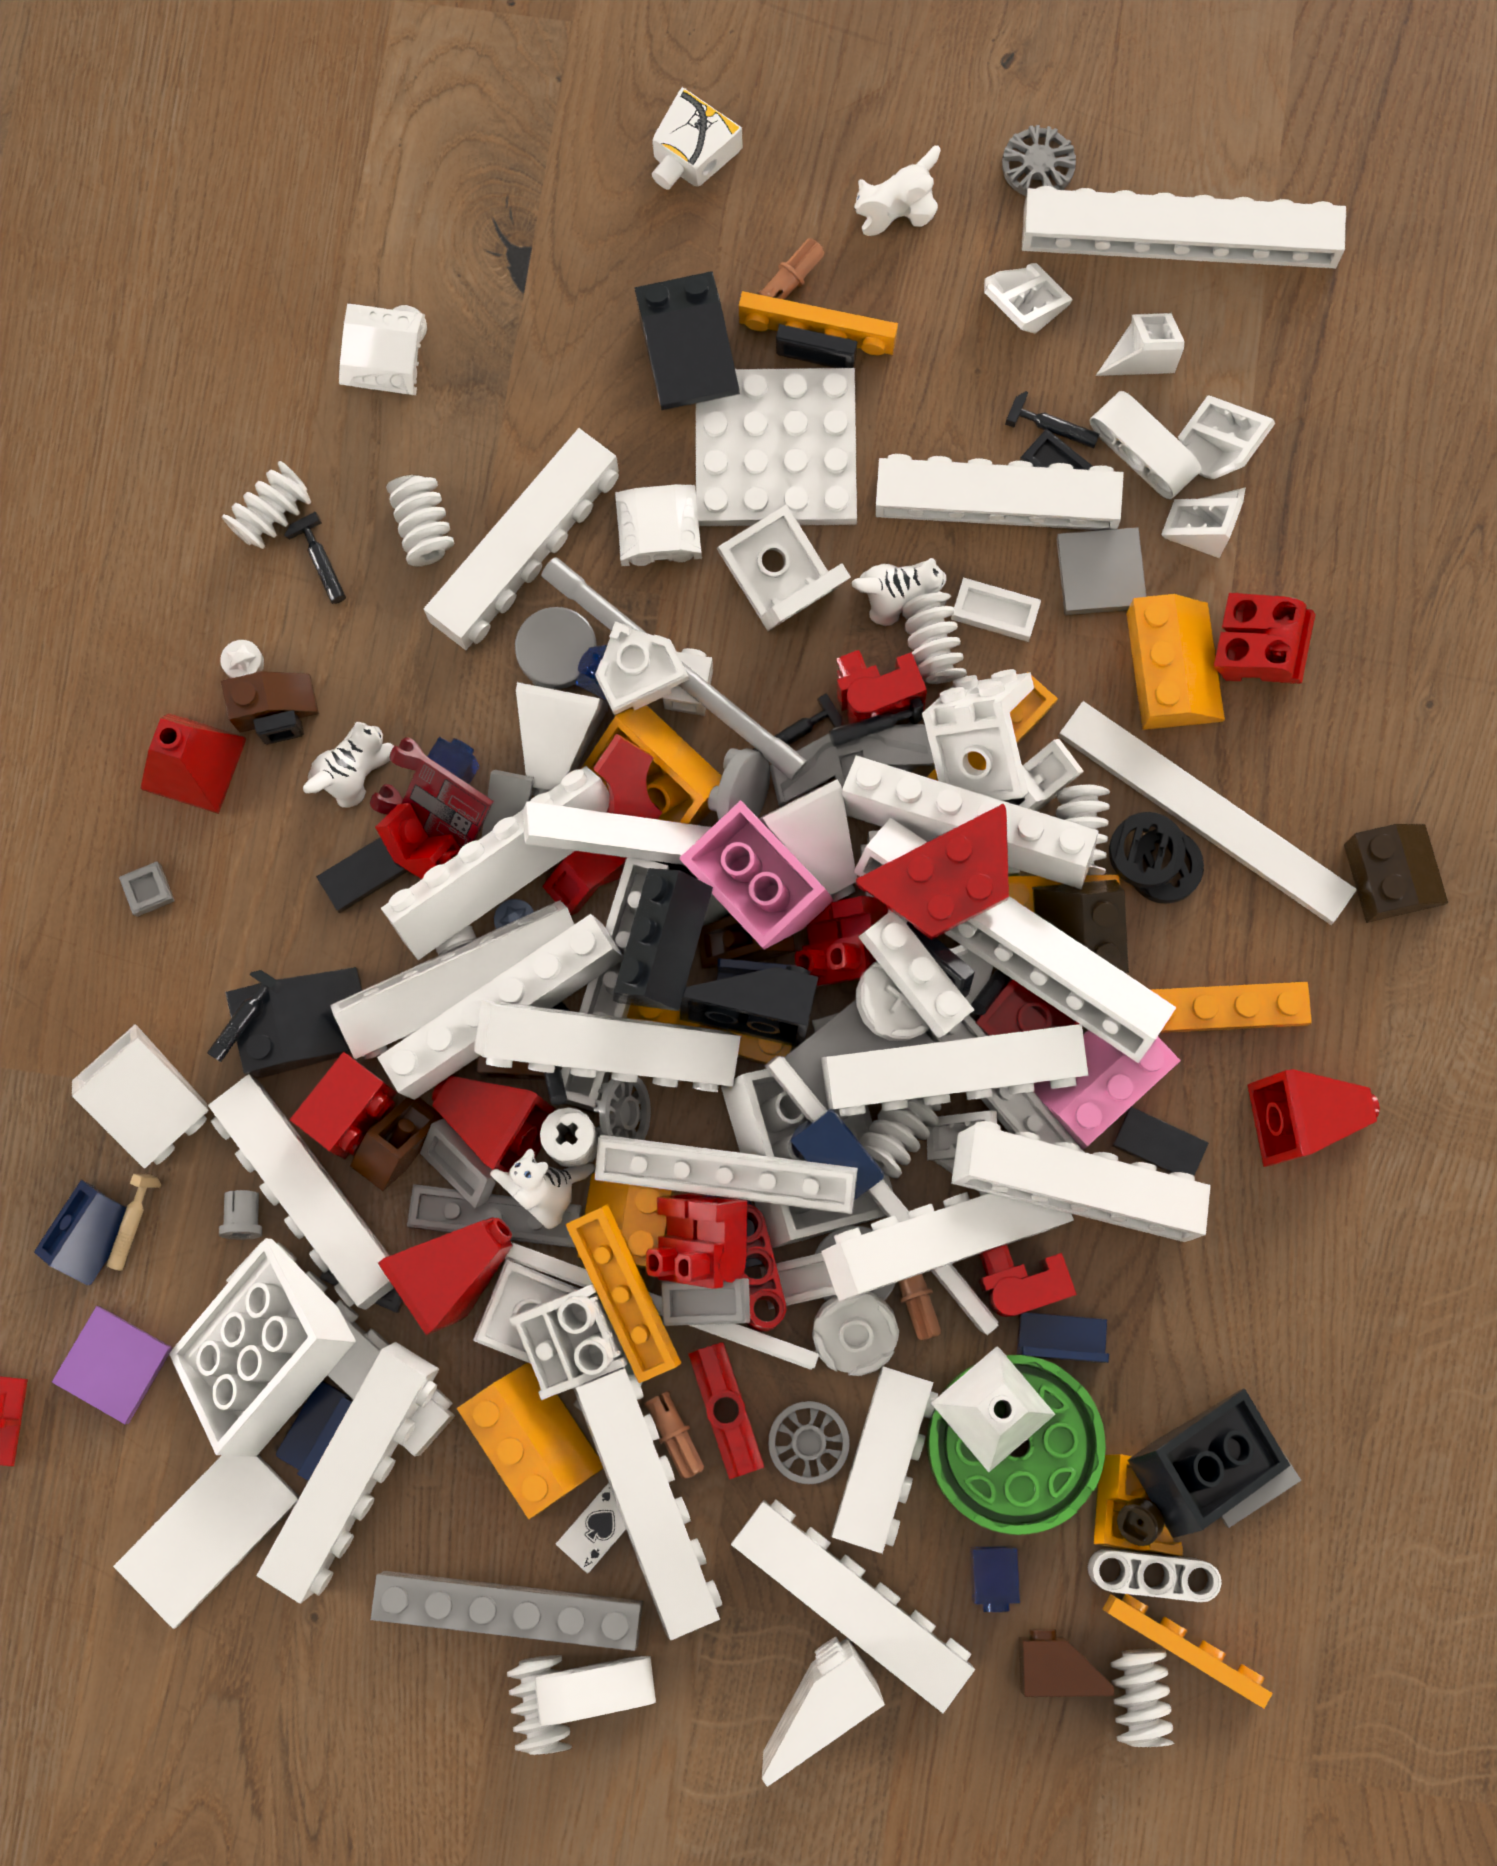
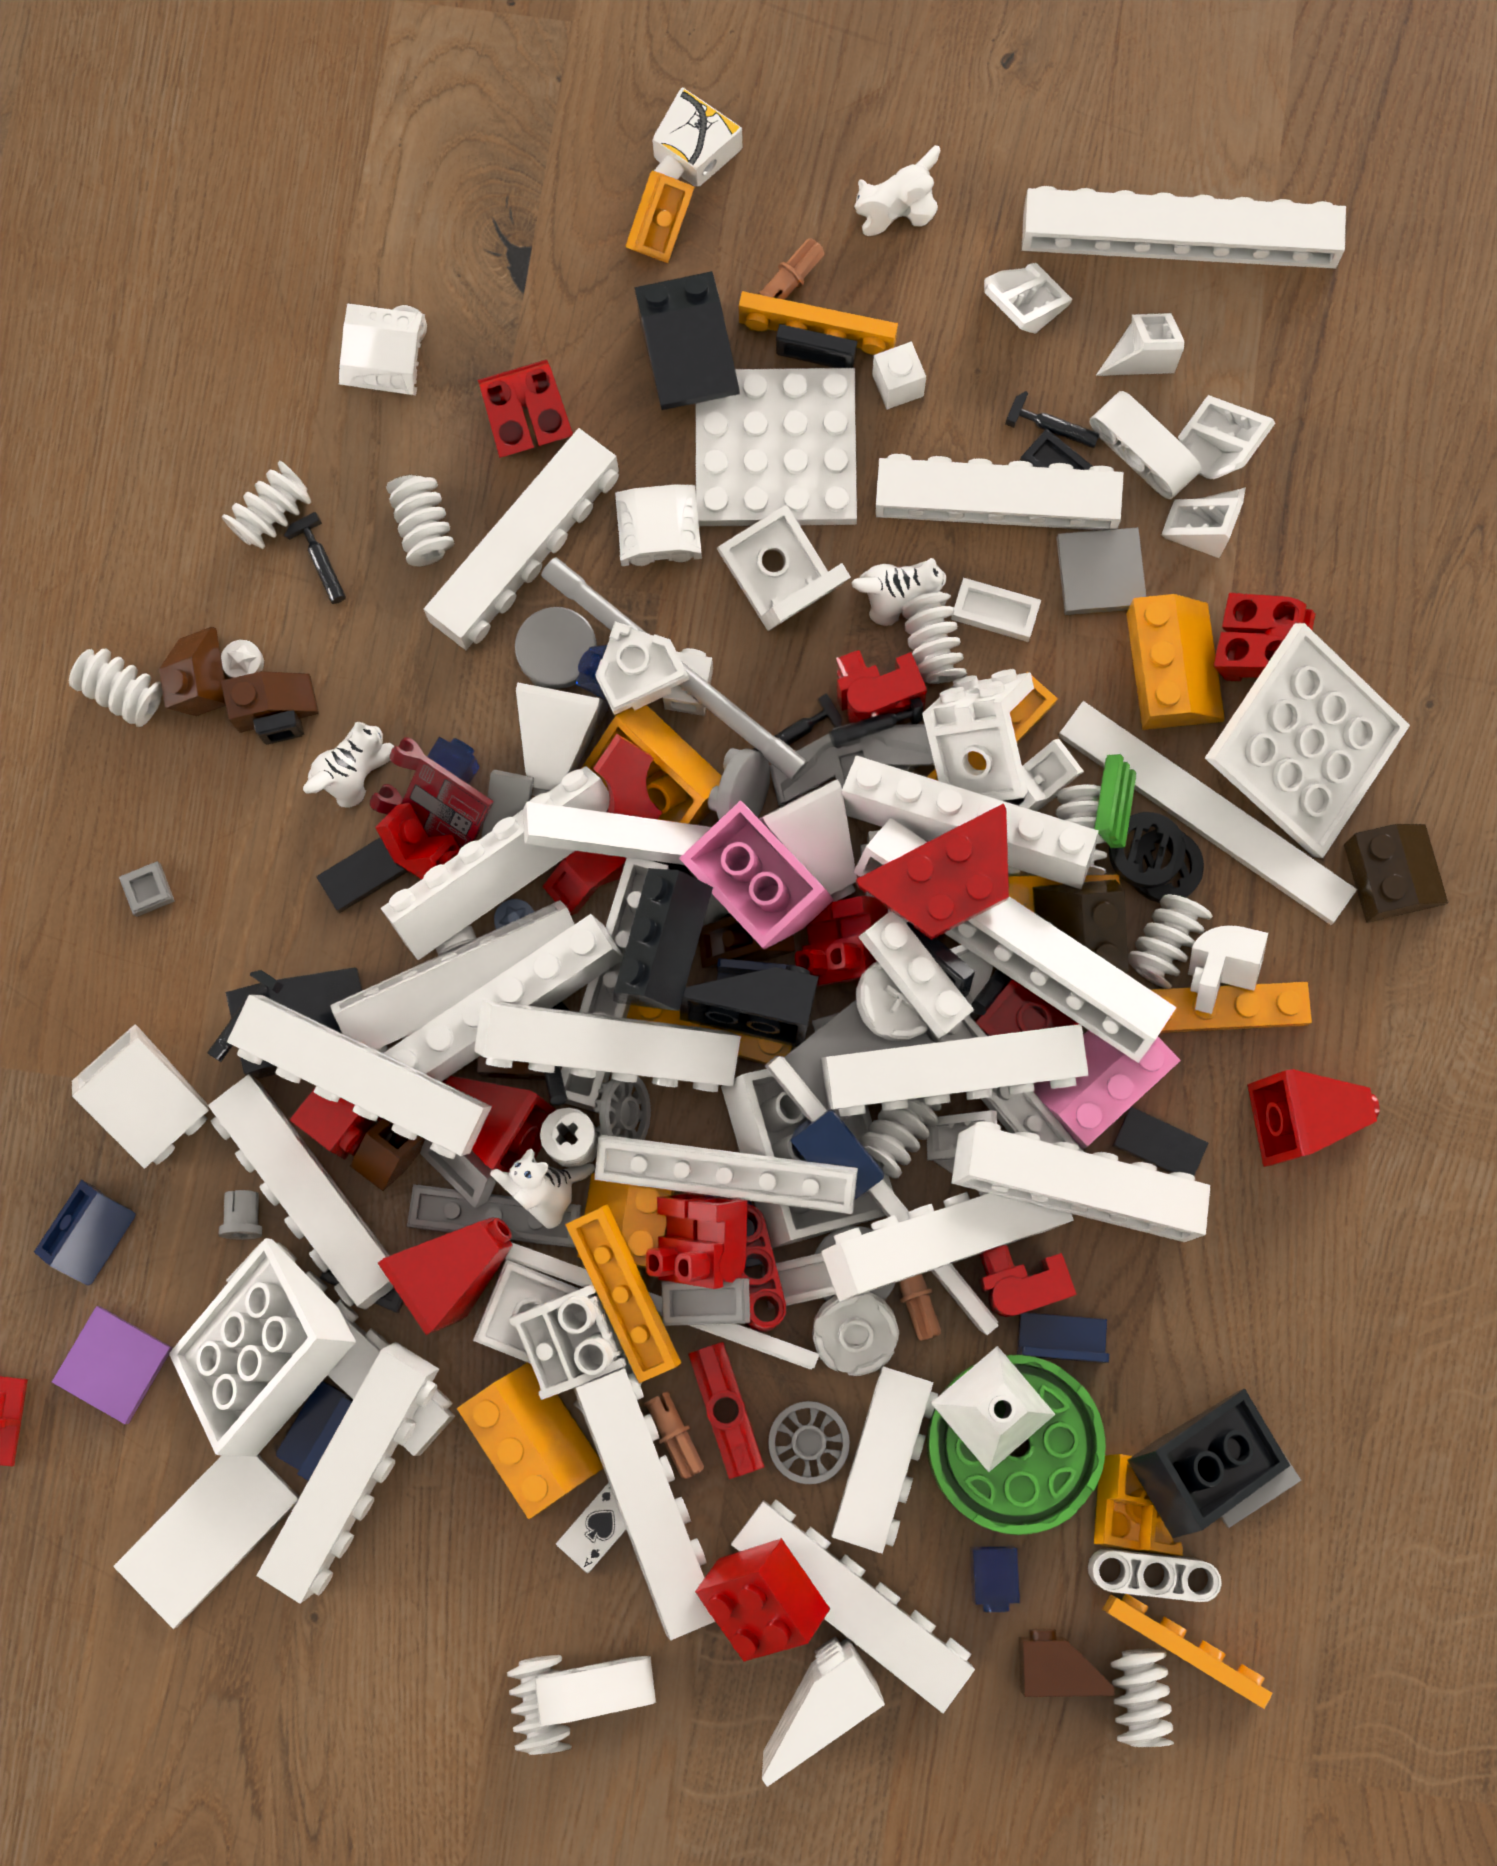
tan piece [106,1174,161,1271] -> none
red slope [140,713,246,814] -> none
light grey brick [370,1571,643,1651] -> none
light grey wheel [1002,125,1076,196] -> none
dark brown tile [1117,1498,1164,1546] -> none
none -> white piece [69,648,163,727]
none -> reddish brown slope [159,627,226,717]
none -> white brick [227,995,492,1159]
none -> red hips [478,359,573,458]
none -> light orange slope [626,170,695,263]
none -> red brick [695,1538,830,1662]
none -> white brick [872,341,926,410]
none -> bright green tile [1094,754,1137,848]
none -> white piece [1128,894,1213,989]
none -> white brick [1188,926,1268,1014]
none -> white plate [1205,623,1410,858]

